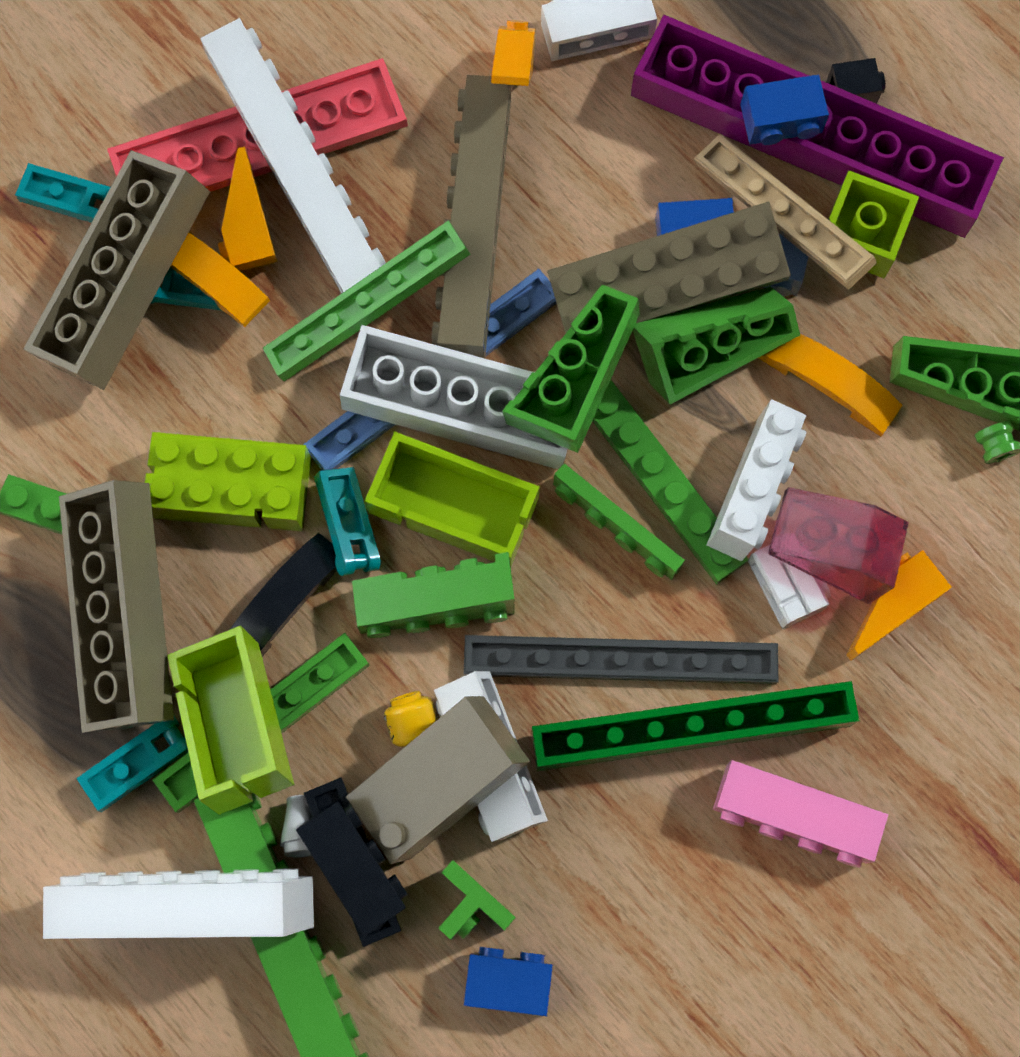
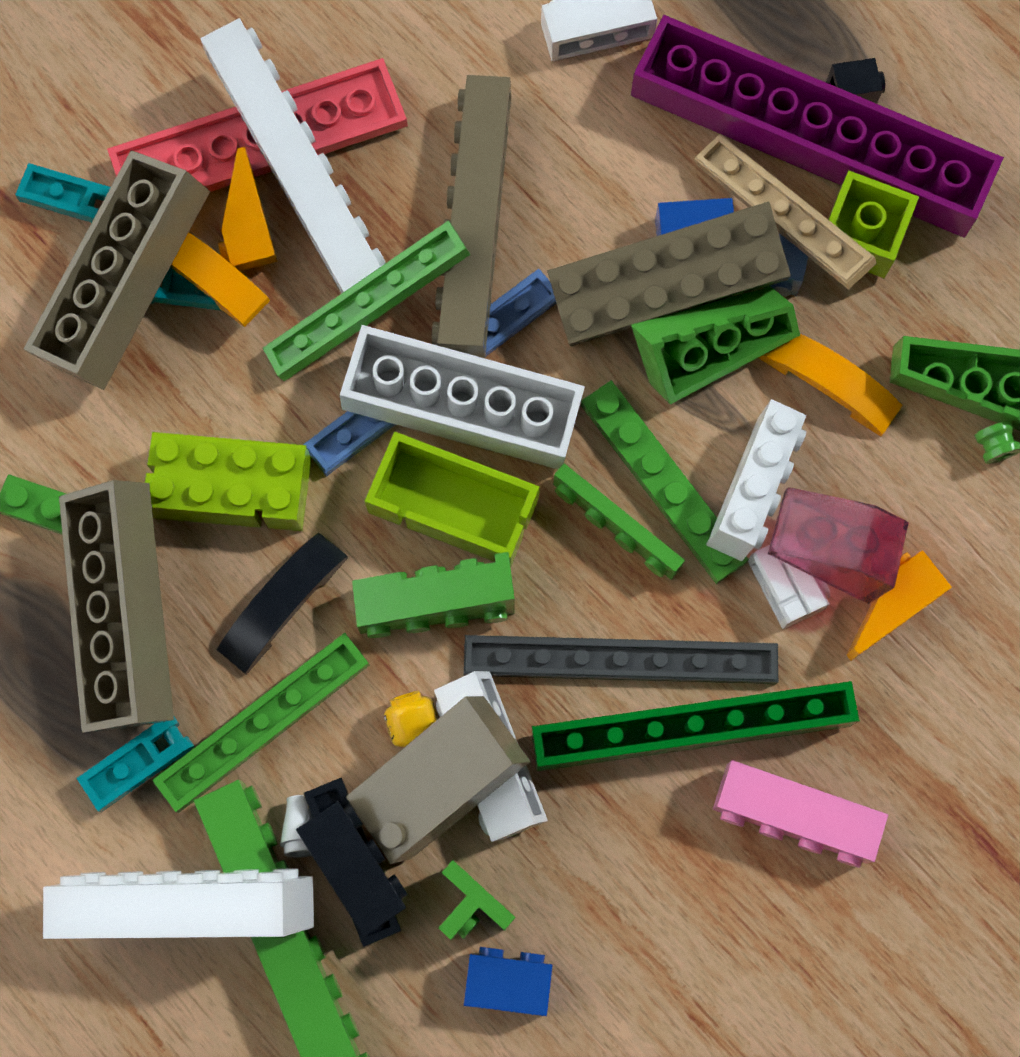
lime piece [167,625,294,814] -> none
teal plate [314,467,380,576] -> none
light orange slope [491,20,536,86] -> none
bright green wedge [502,285,640,453] -> none
blue brick [740,74,829,145] -> none

